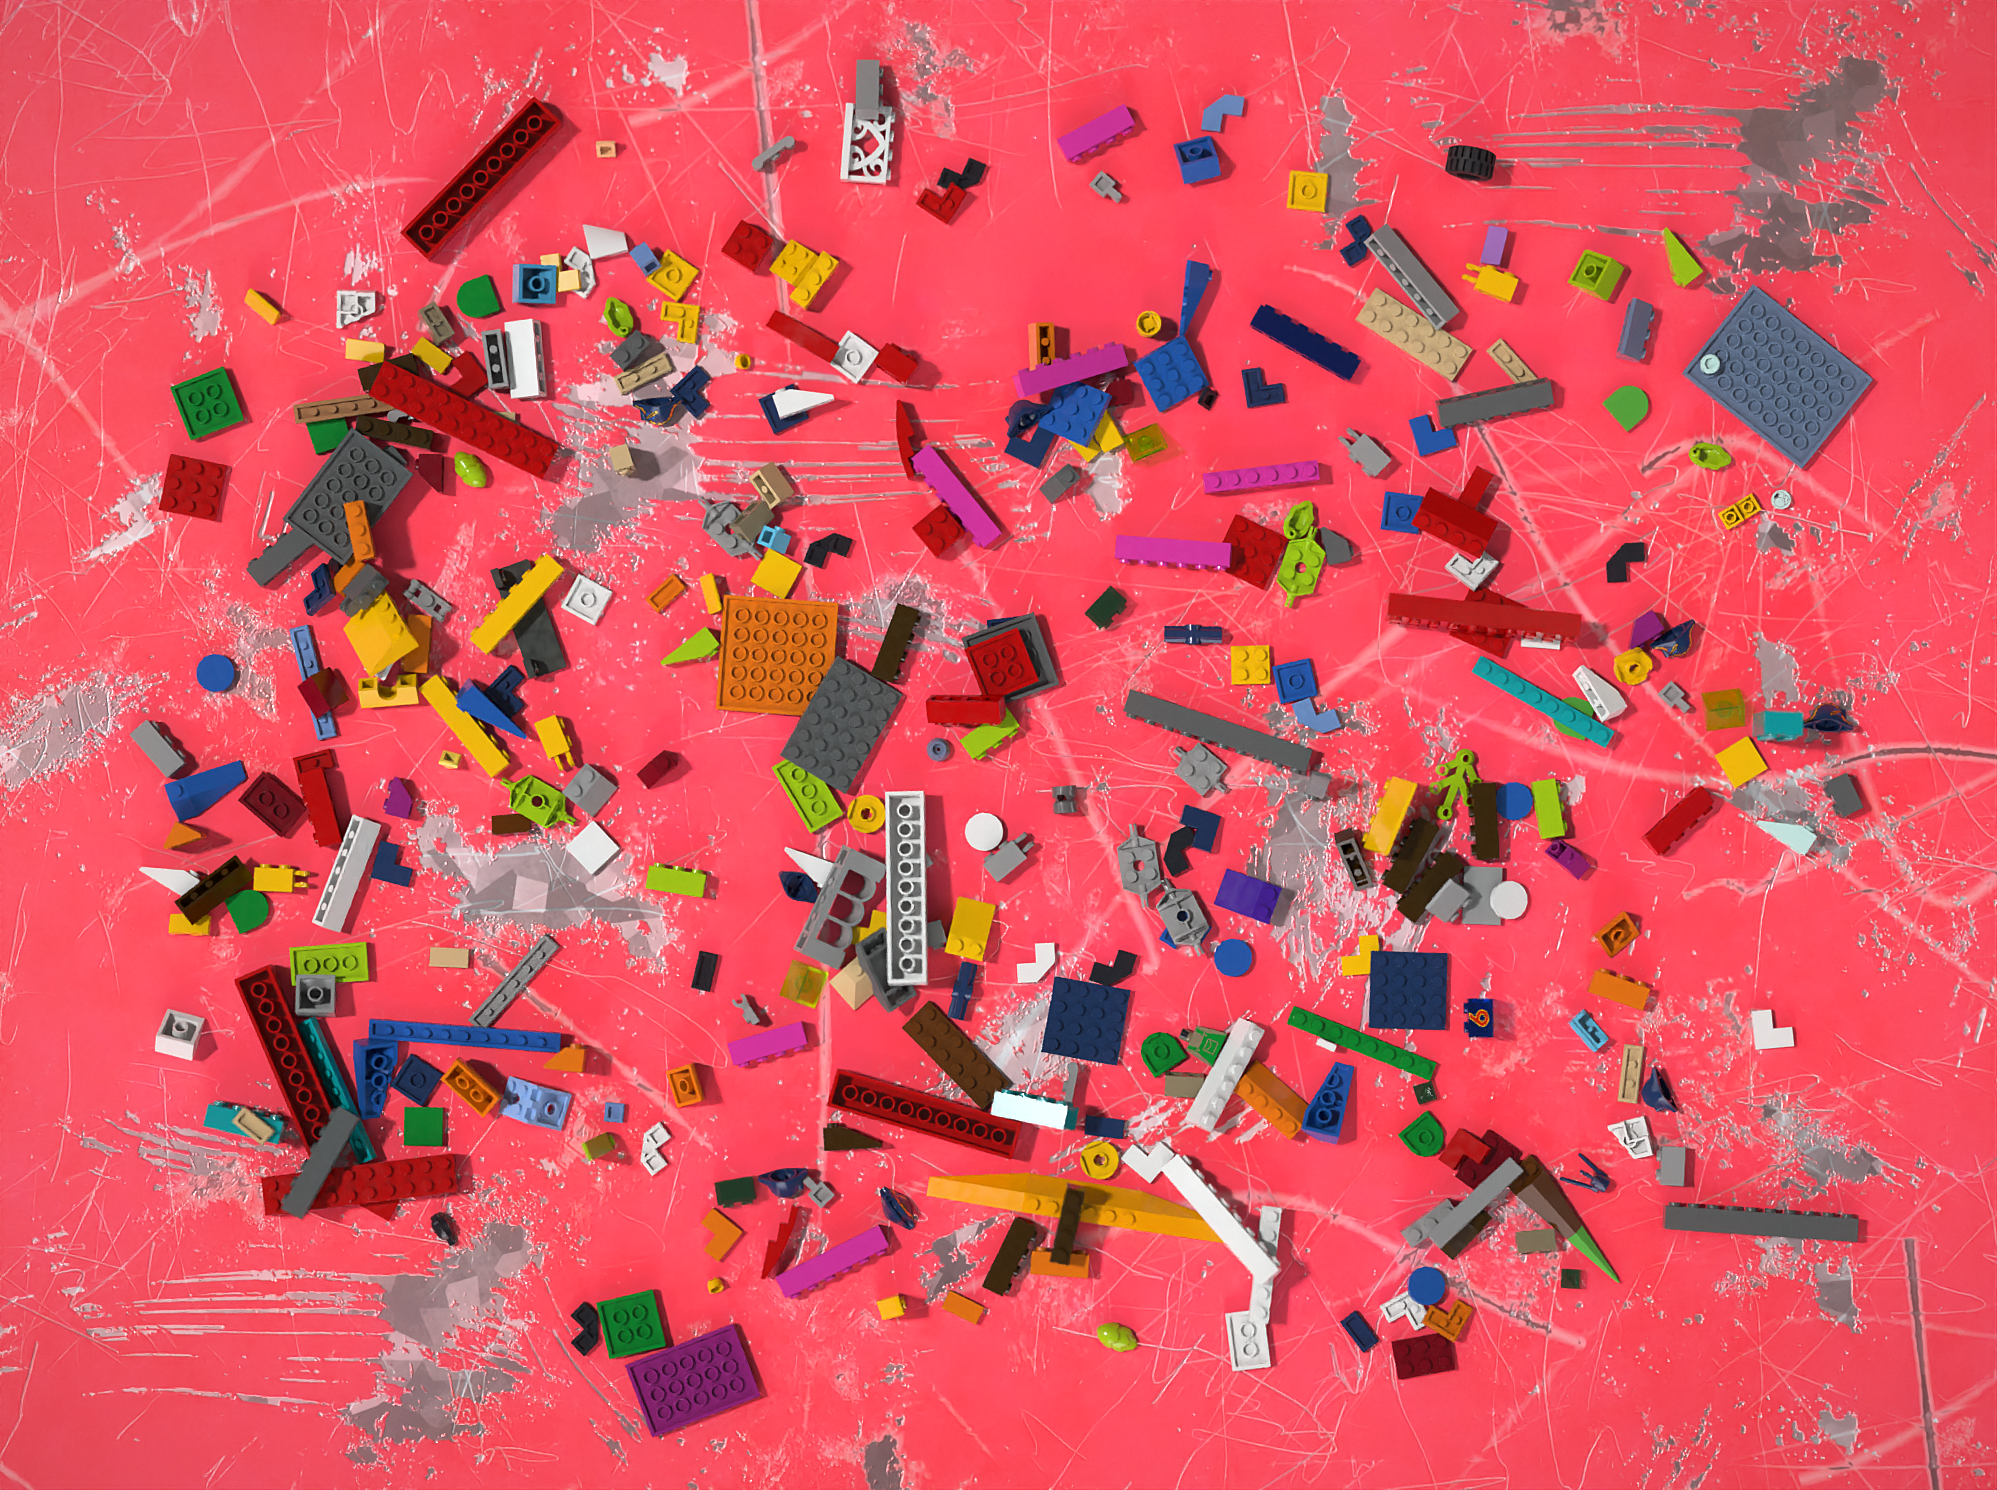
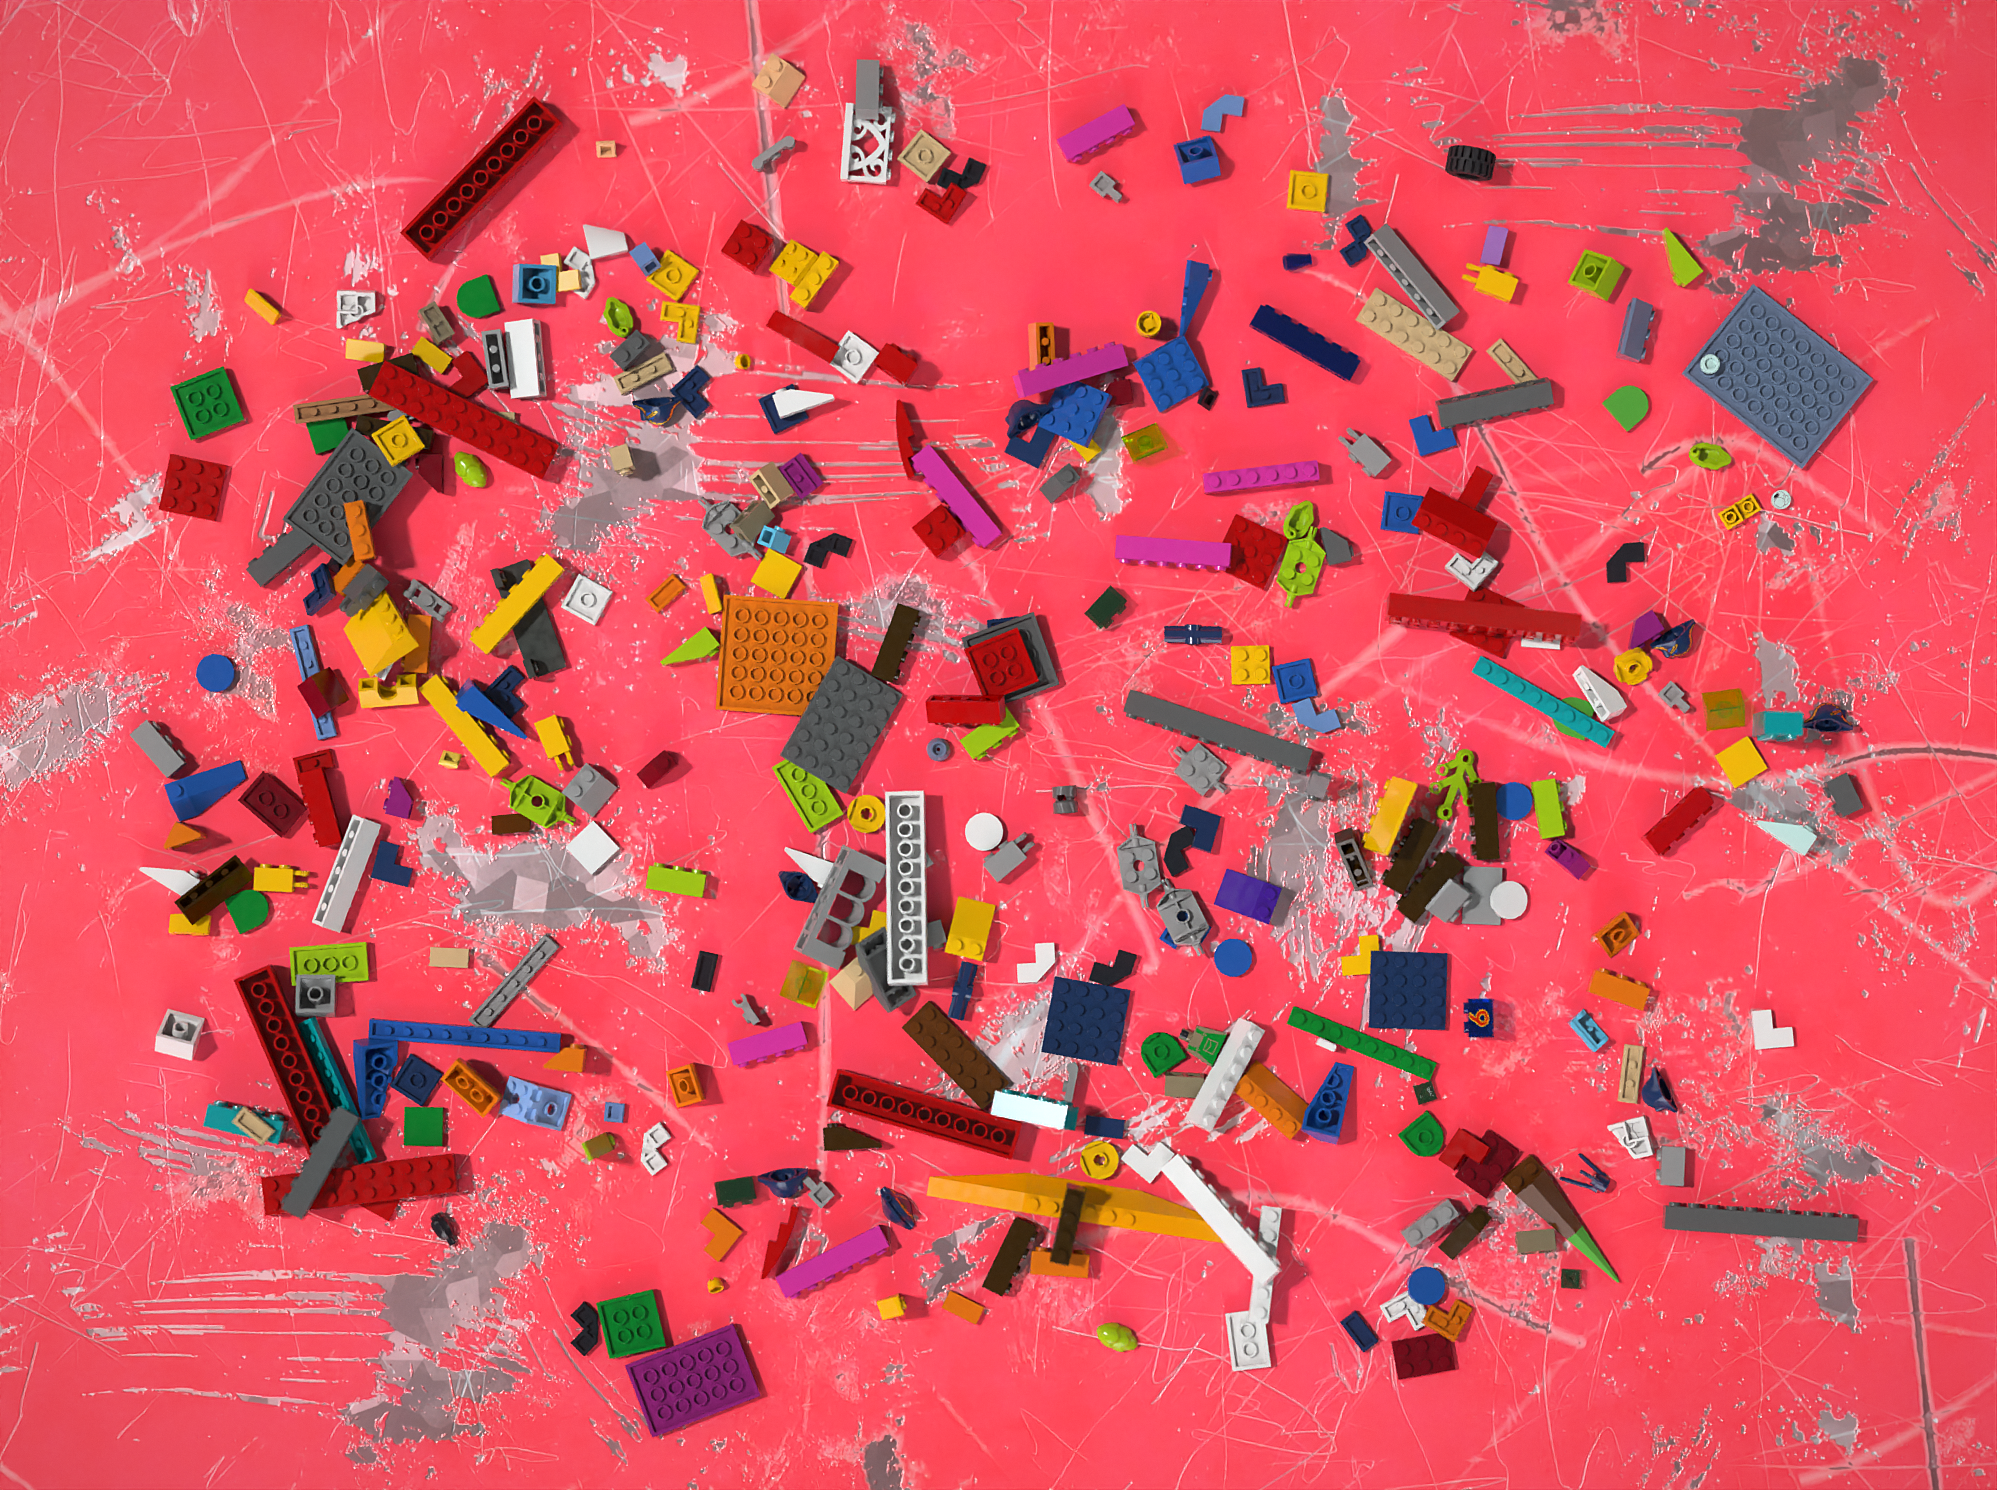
yellow slope [1094,409,1125,453] -> none
light grey tile [1426,1157,1523,1249] -> none
none -> yellow tile [371,415,425,467]
none -> light nougat slope [752,53,805,109]
none -> magenta plate [779,452,824,500]
none -> tan plate [897,129,951,183]
none -> clear blue cone [1282,253,1312,272]

